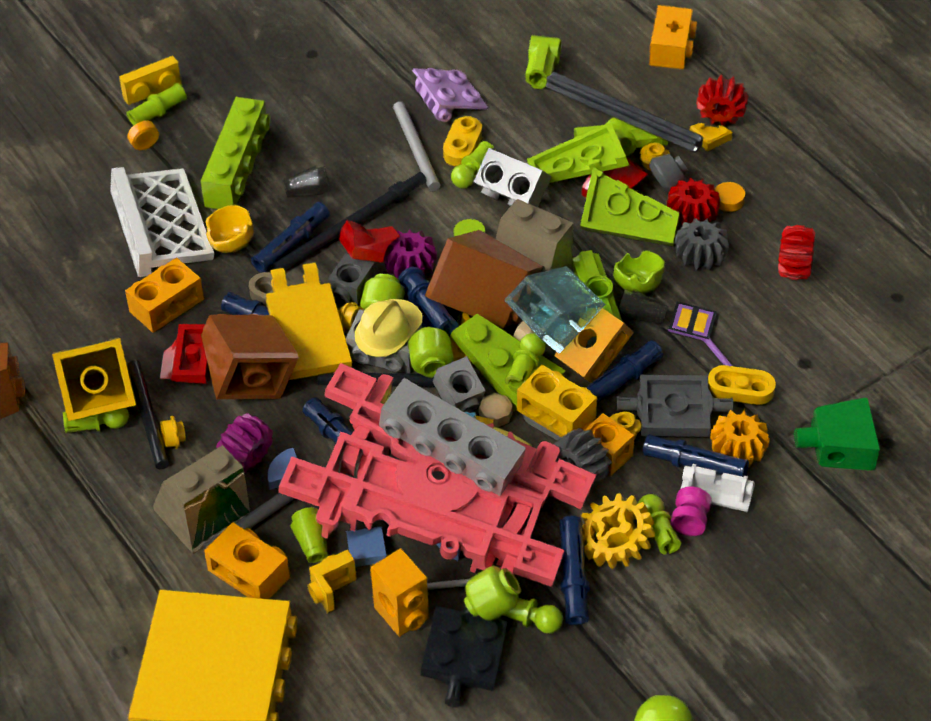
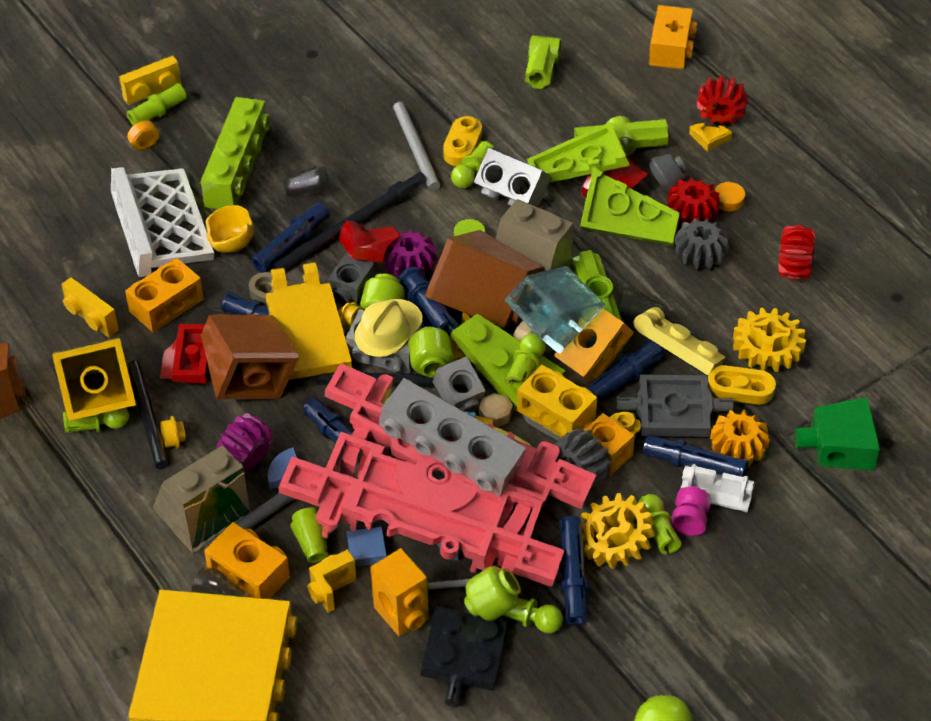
lavender hinge [413,68,488,122] -> none
black axle [546,72,703,152] -> none
lime hair [613,250,665,294] -> none
yellow plate [640,143,670,170] -> none
piece [668,301,733,366] -> none
none -> yellow plate [61,277,119,338]
none -> clear smoke cone [191,566,248,597]
none -> light yellow plate [634,307,726,375]
none -> yellow gear [733,308,806,372]

